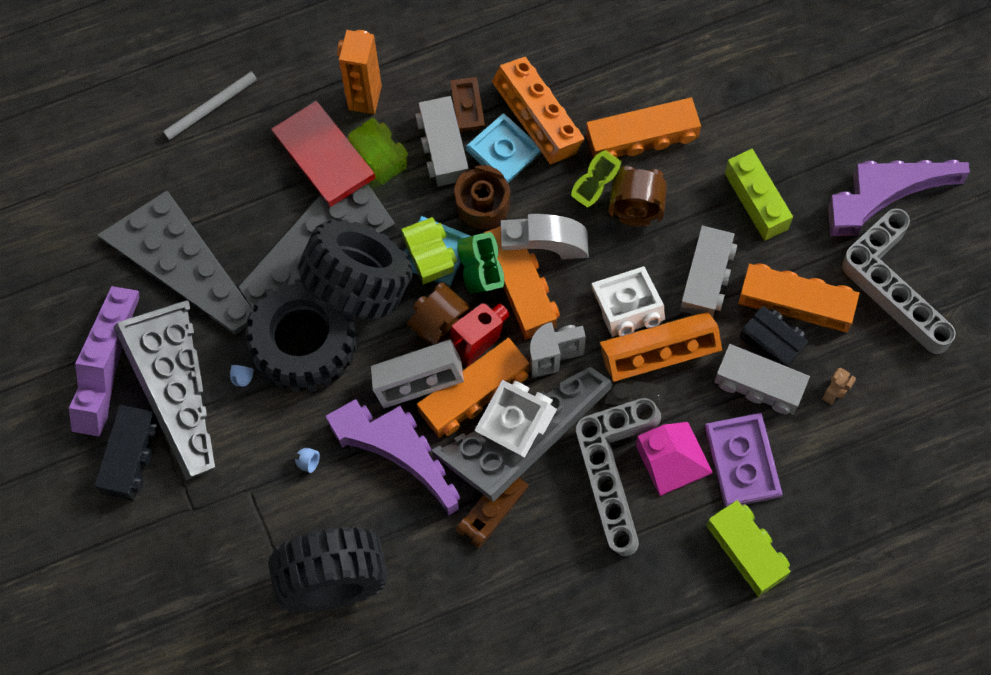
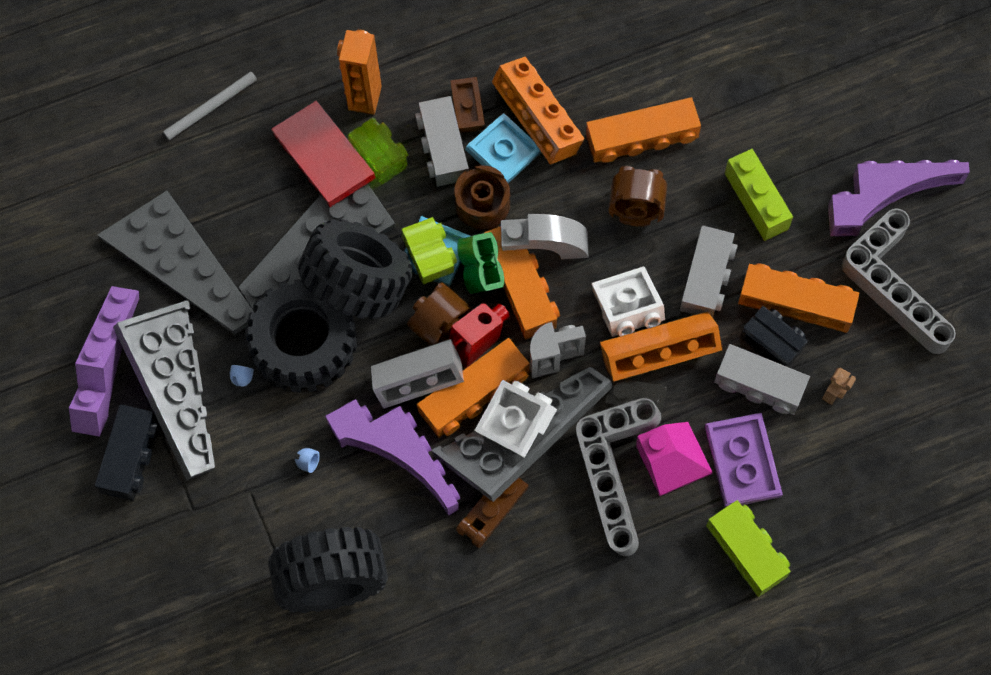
lime brick [571,150,621,207] -> none

